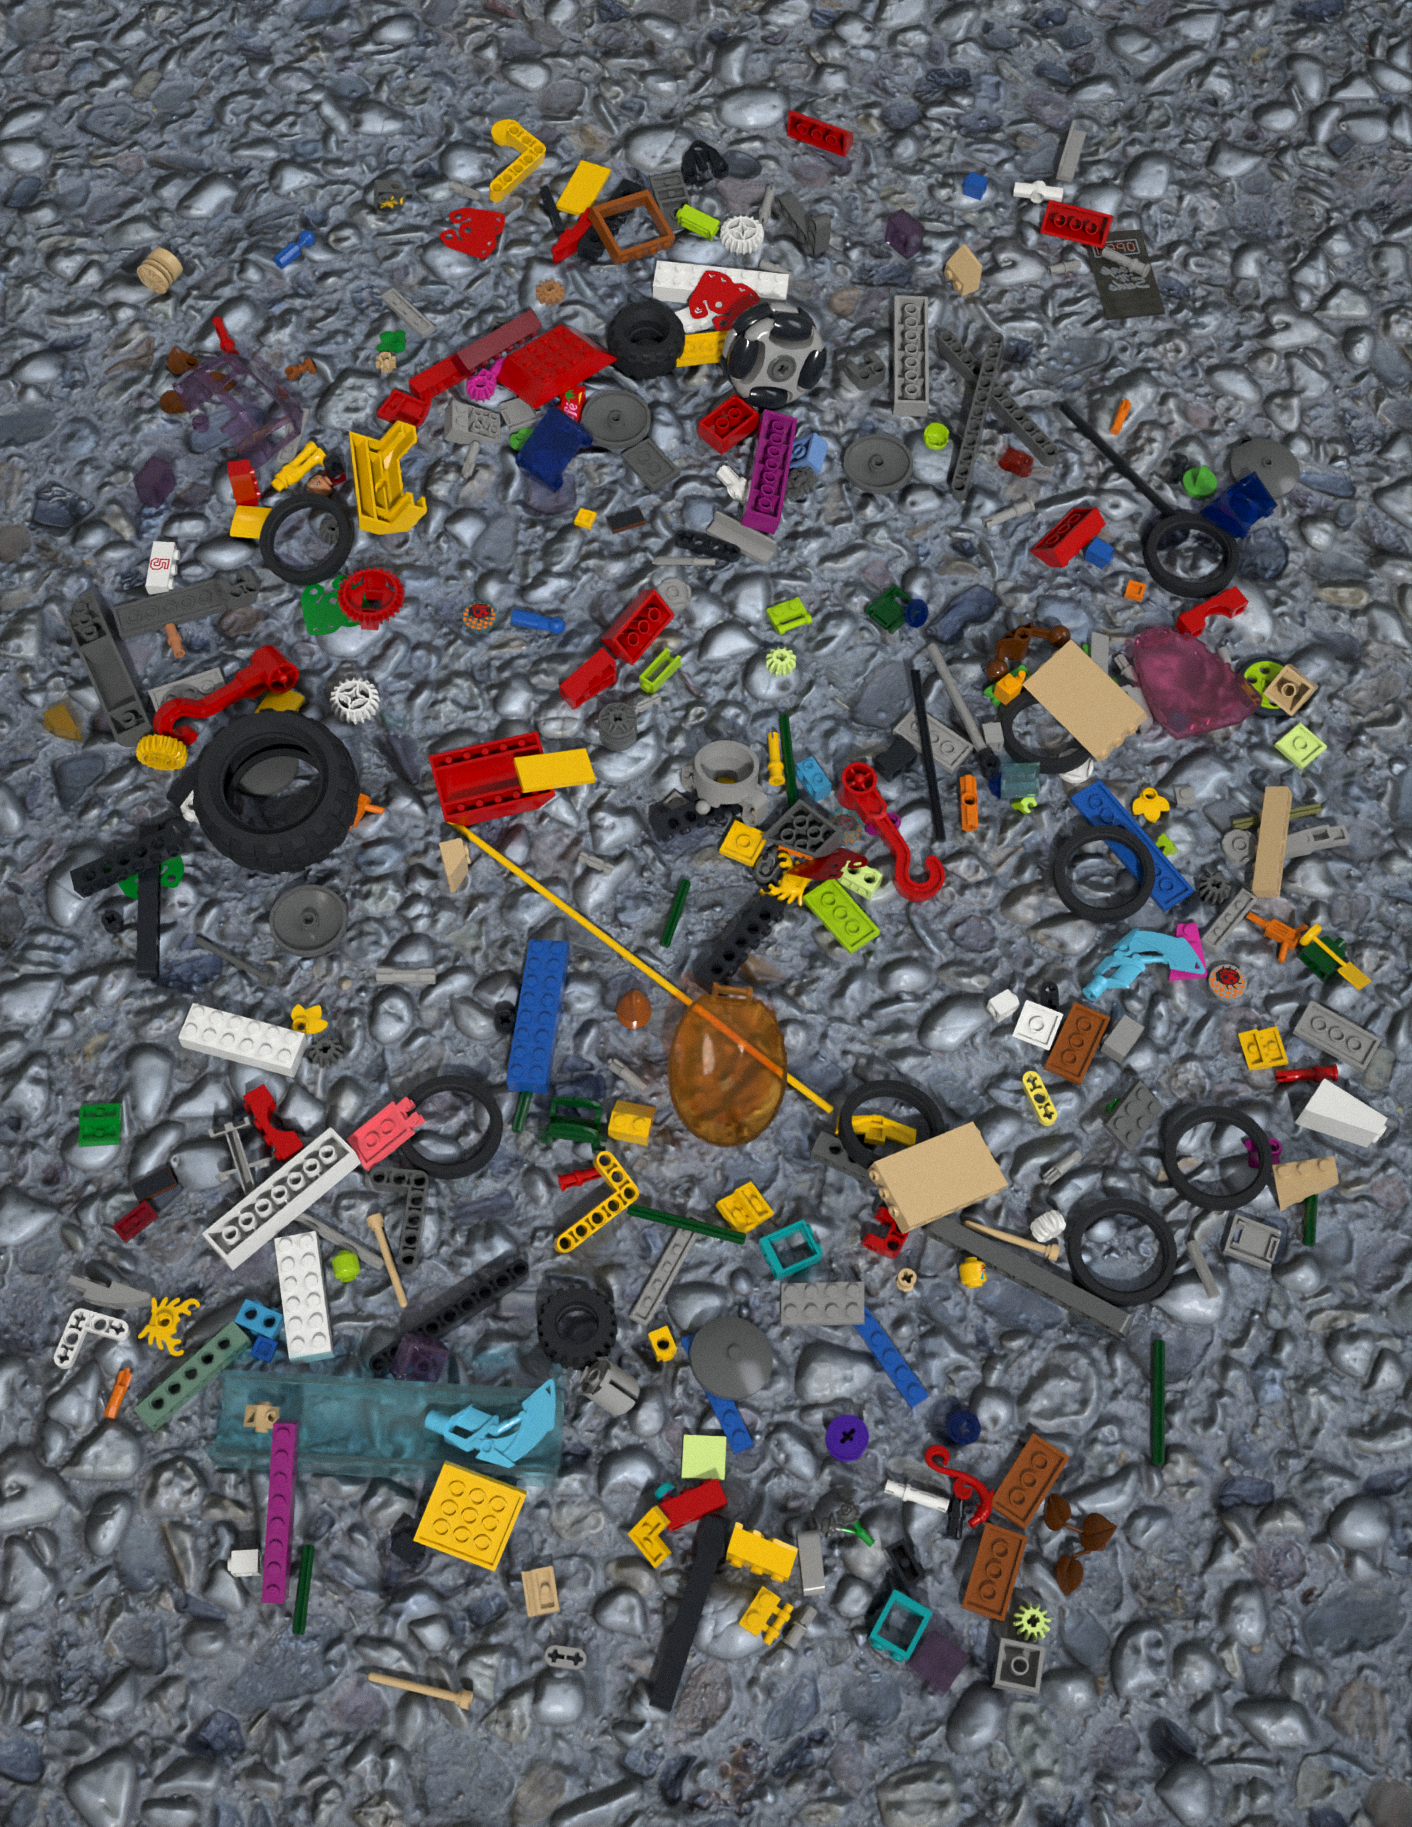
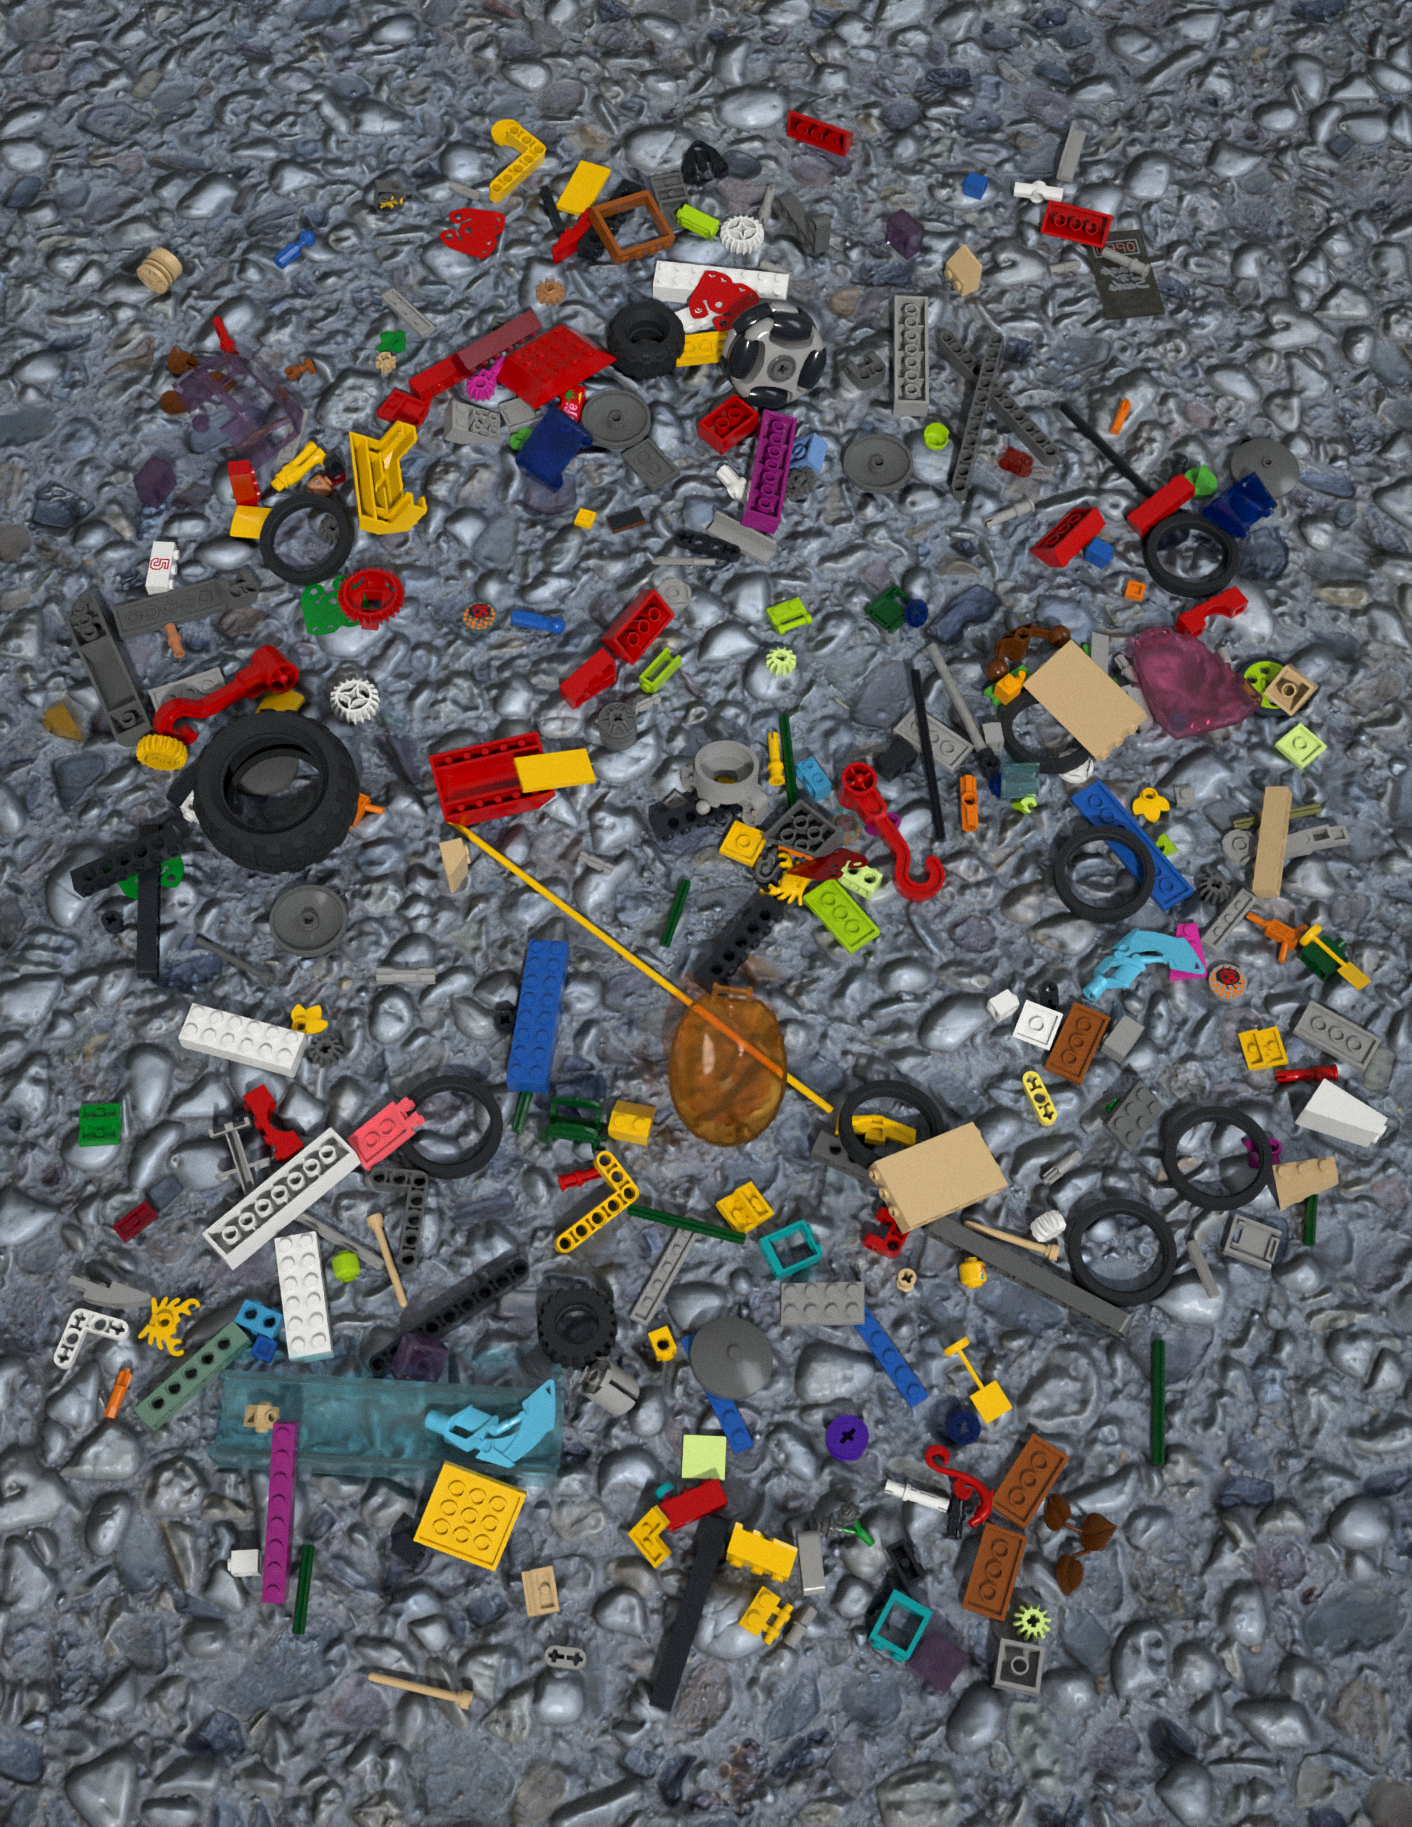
black tile [131,1167,177,1204] -> none
light grey piece [461,441,481,478] -> none
light grey piece [608,1058,649,1094] -> none
dark orange piece [616,988,652,1030] -> none
none -> yellow piece [942,1336,1013,1424]
none -> red brick [1127,473,1195,538]

